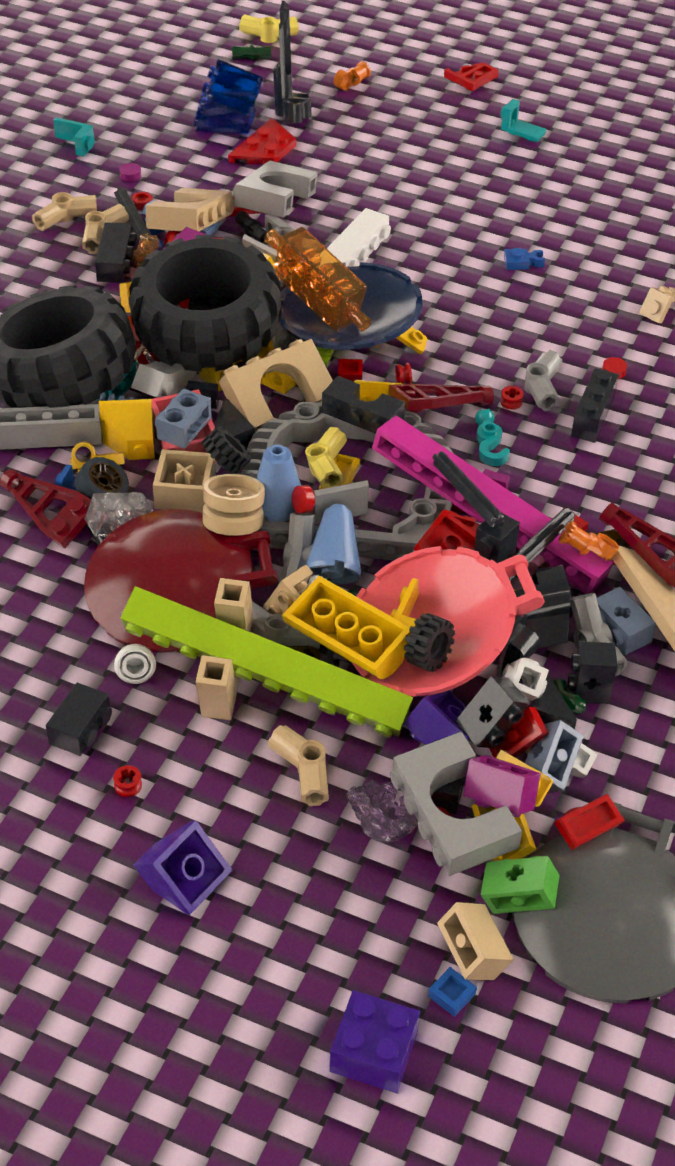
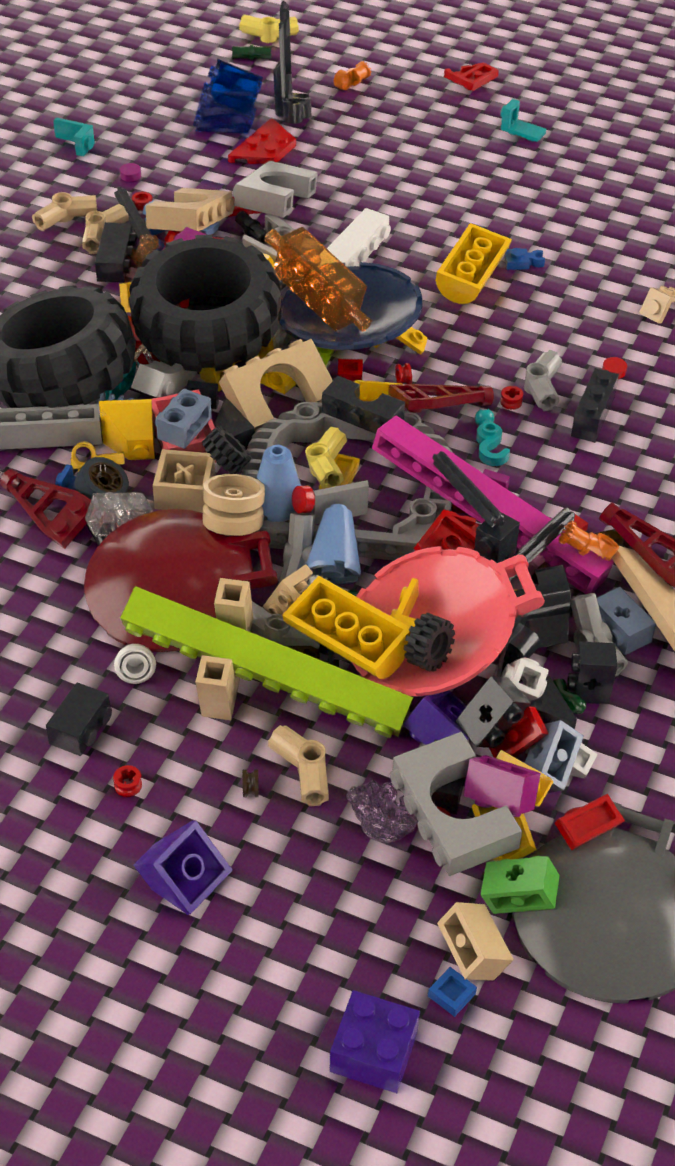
none -> dark brown bush [242,769,259,798]
none -> yellow brick [436,223,512,304]

